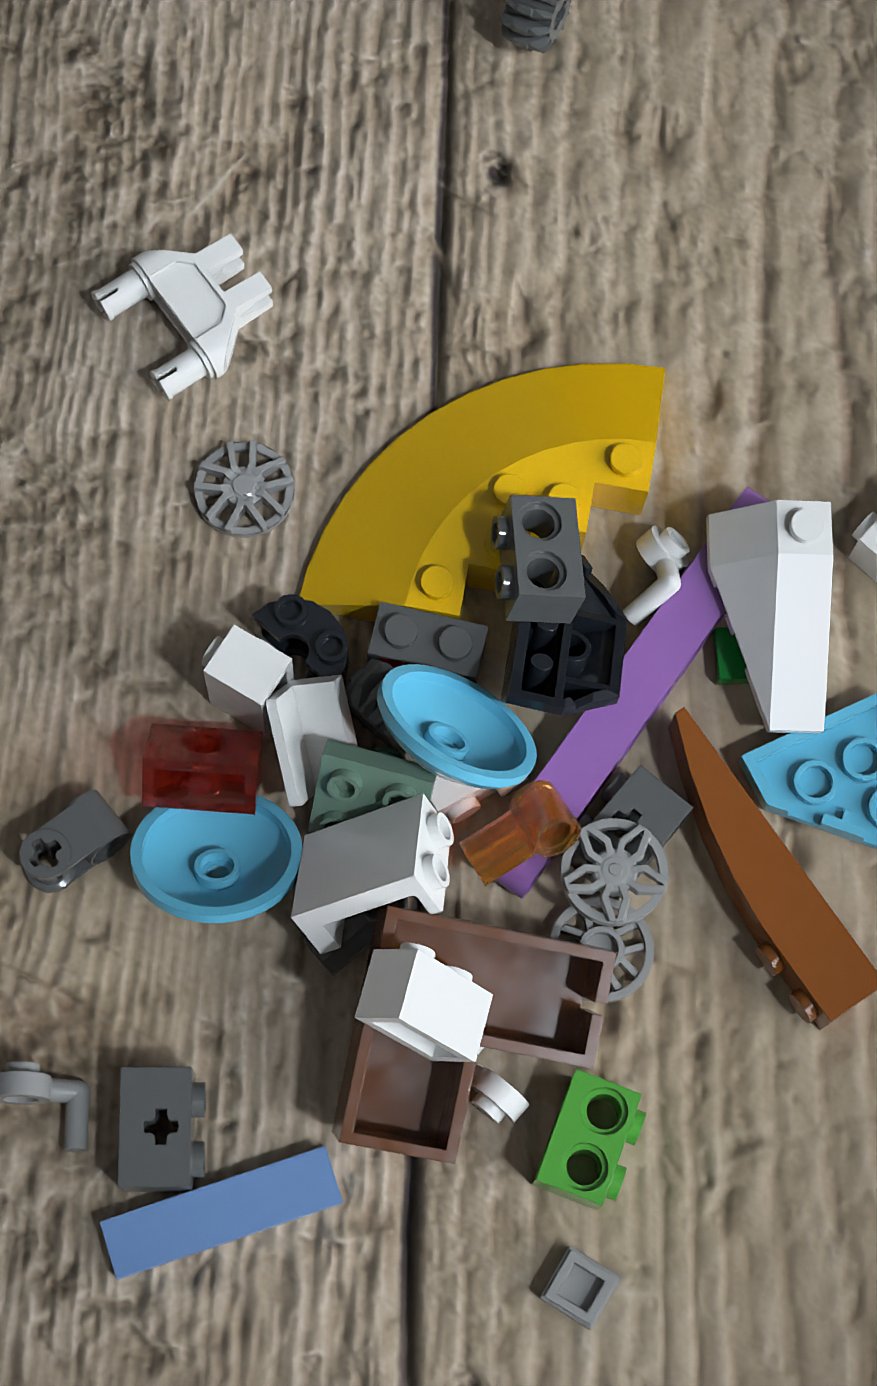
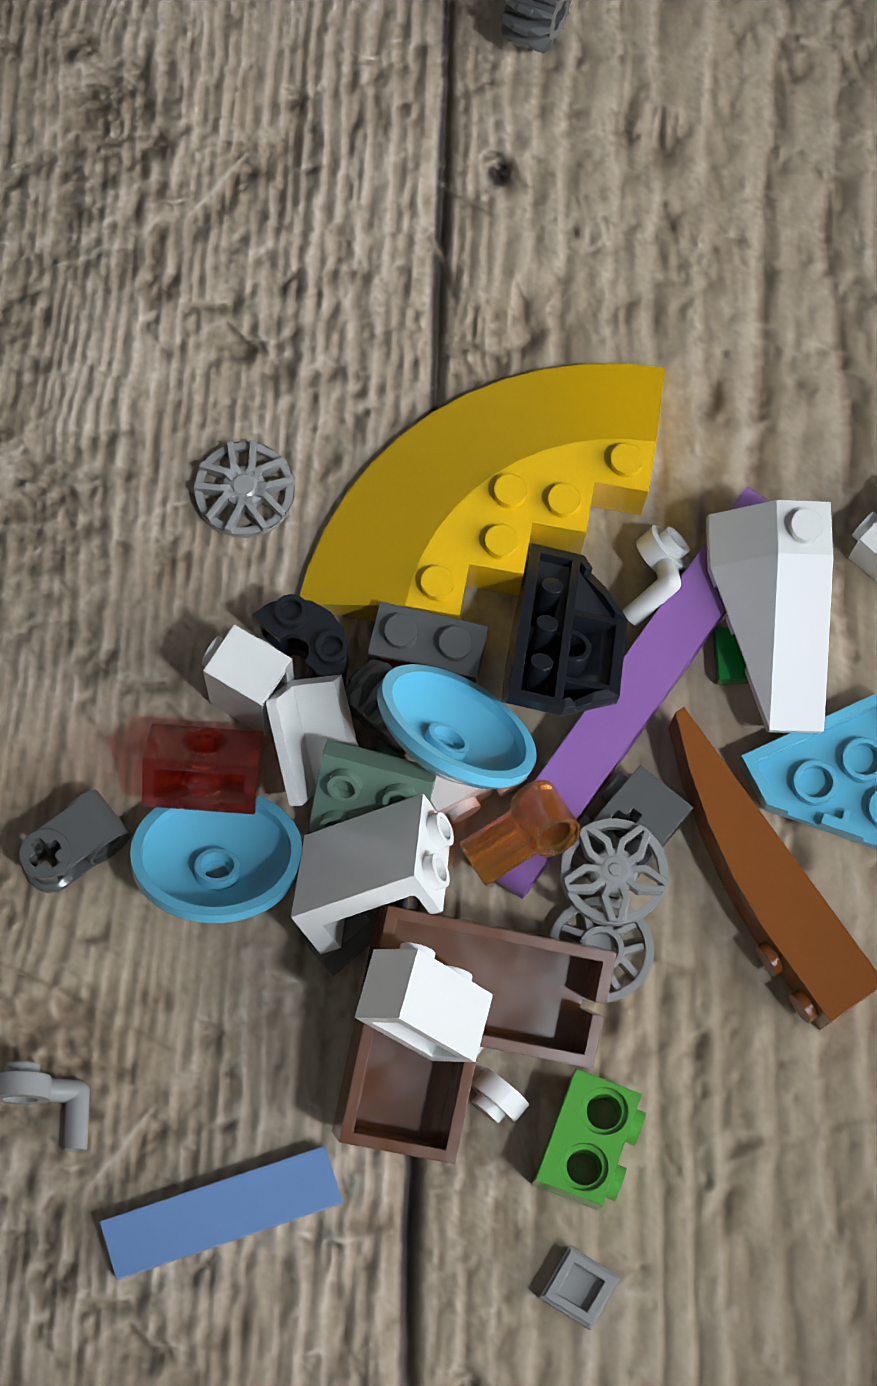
white connector [91,233,273,401] -> none
dark grey brick [118,1067,206,1192] -> none
dark grey brick [491,495,586,624] -> none

